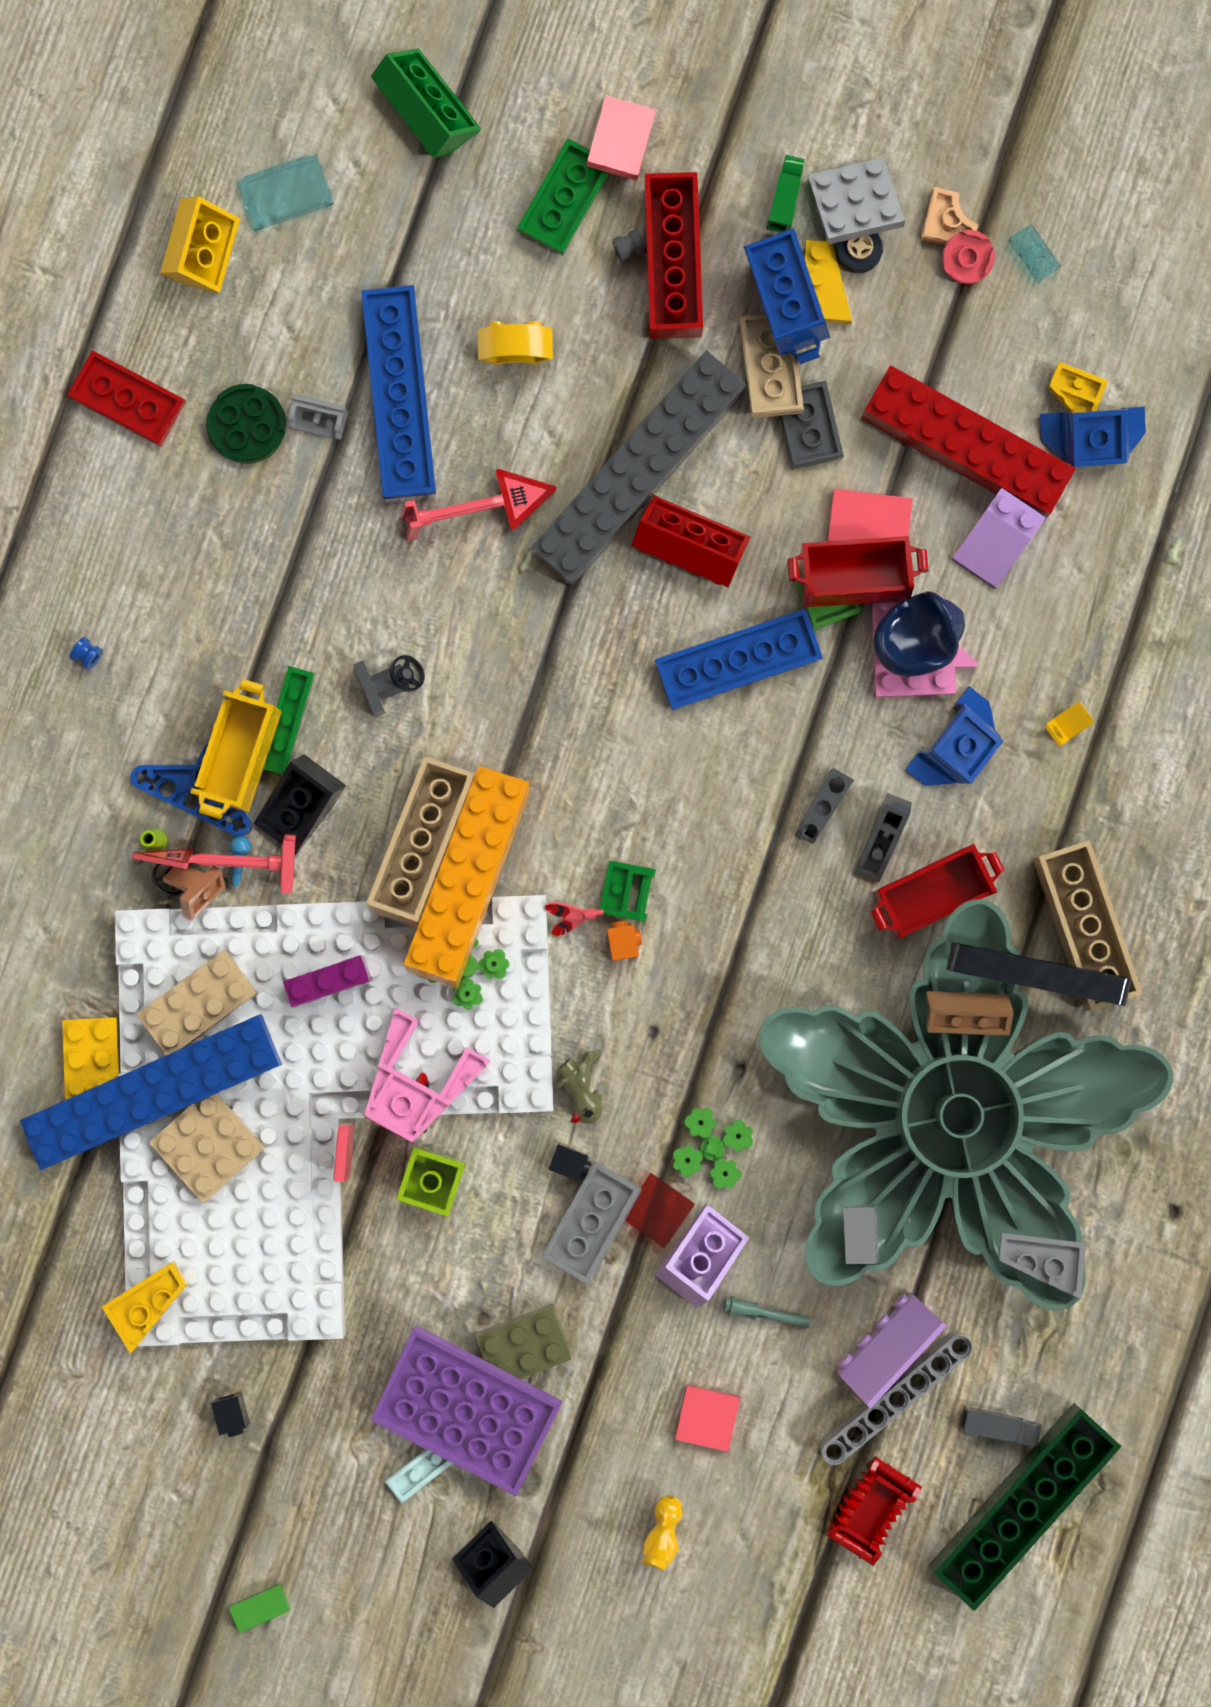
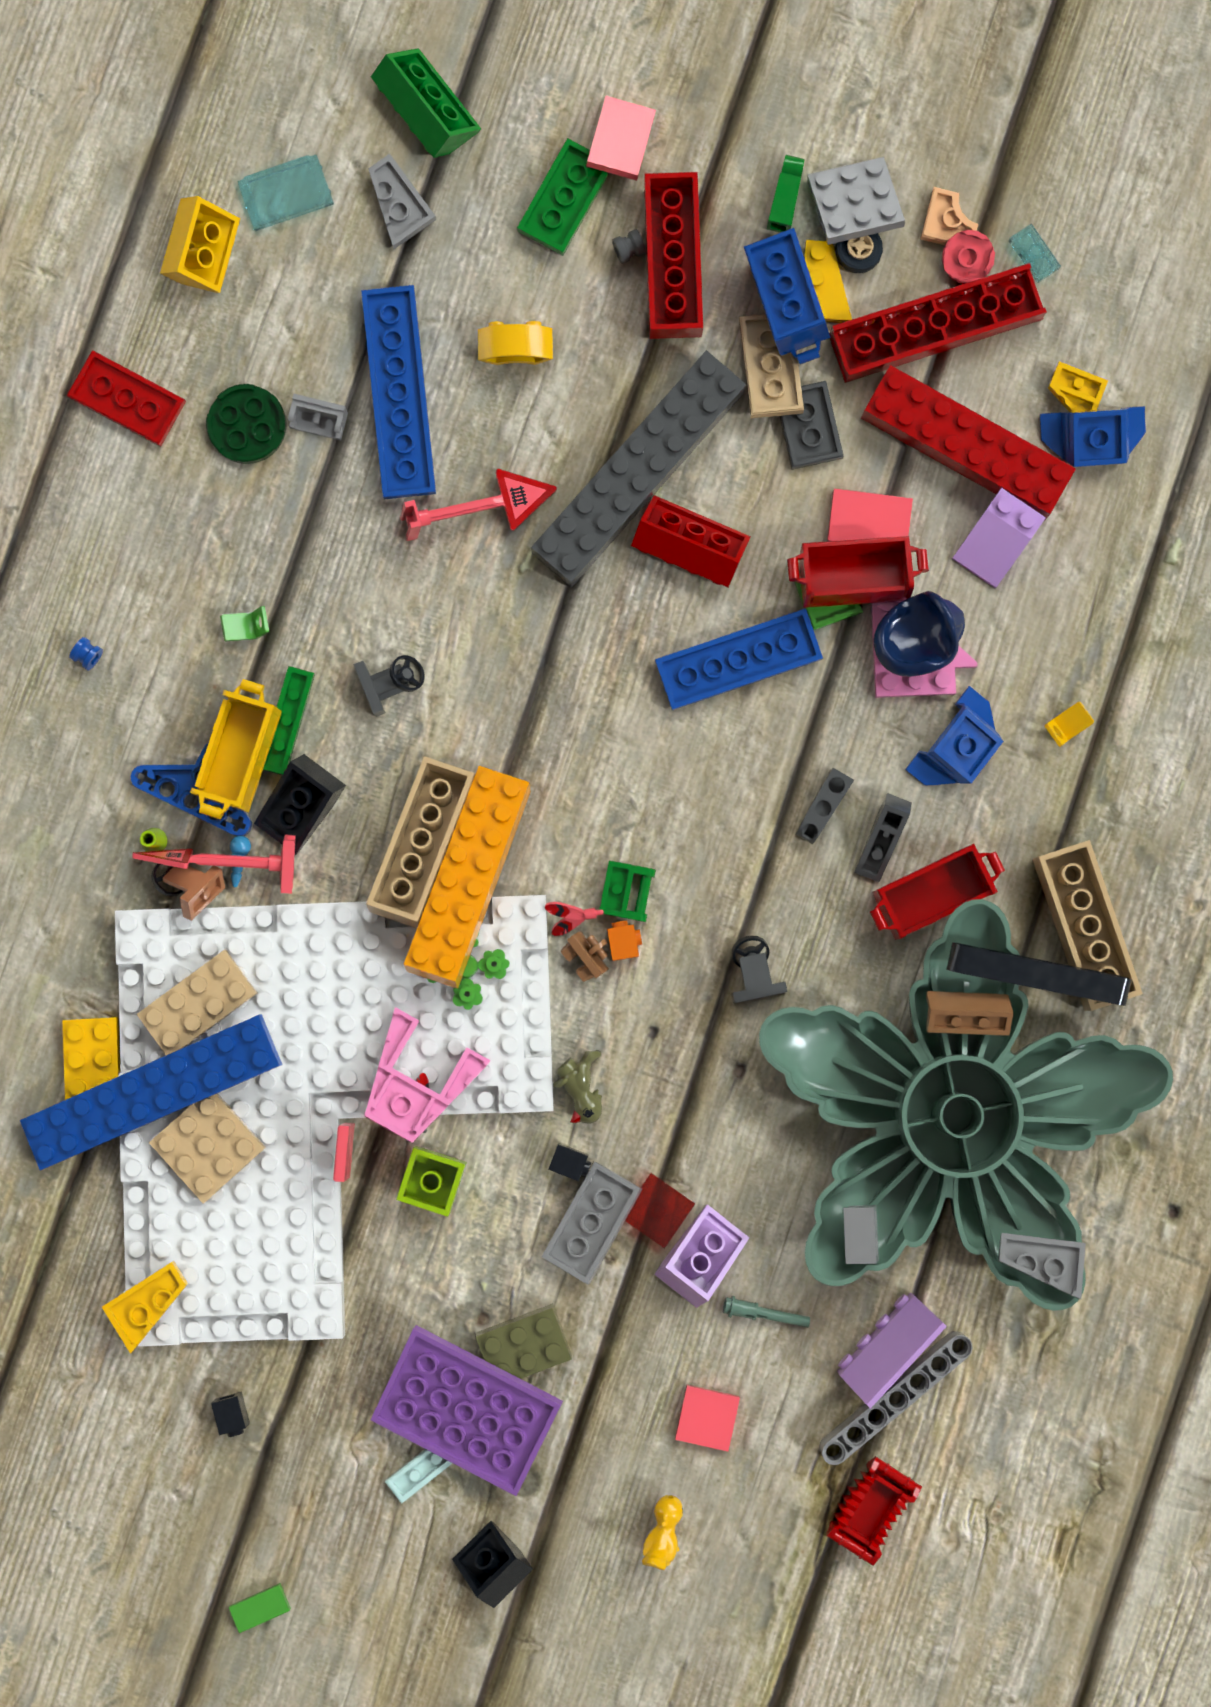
magenta arch [283,955,372,1007] -> none
bright green plant [673,1108,753,1189] -> none
dark green brick [929,1403,1122,1611] -> none
dark grey leg [959,1405,1041,1446] -> none
none -> bright green bracket [220,606,269,642]
none -> light grey wing [368,154,436,249]
none -> medium nougat hips [561,931,609,982]
none -> dark grey piece [731,935,788,1003]
none -> red tile [829,263,1047,383]

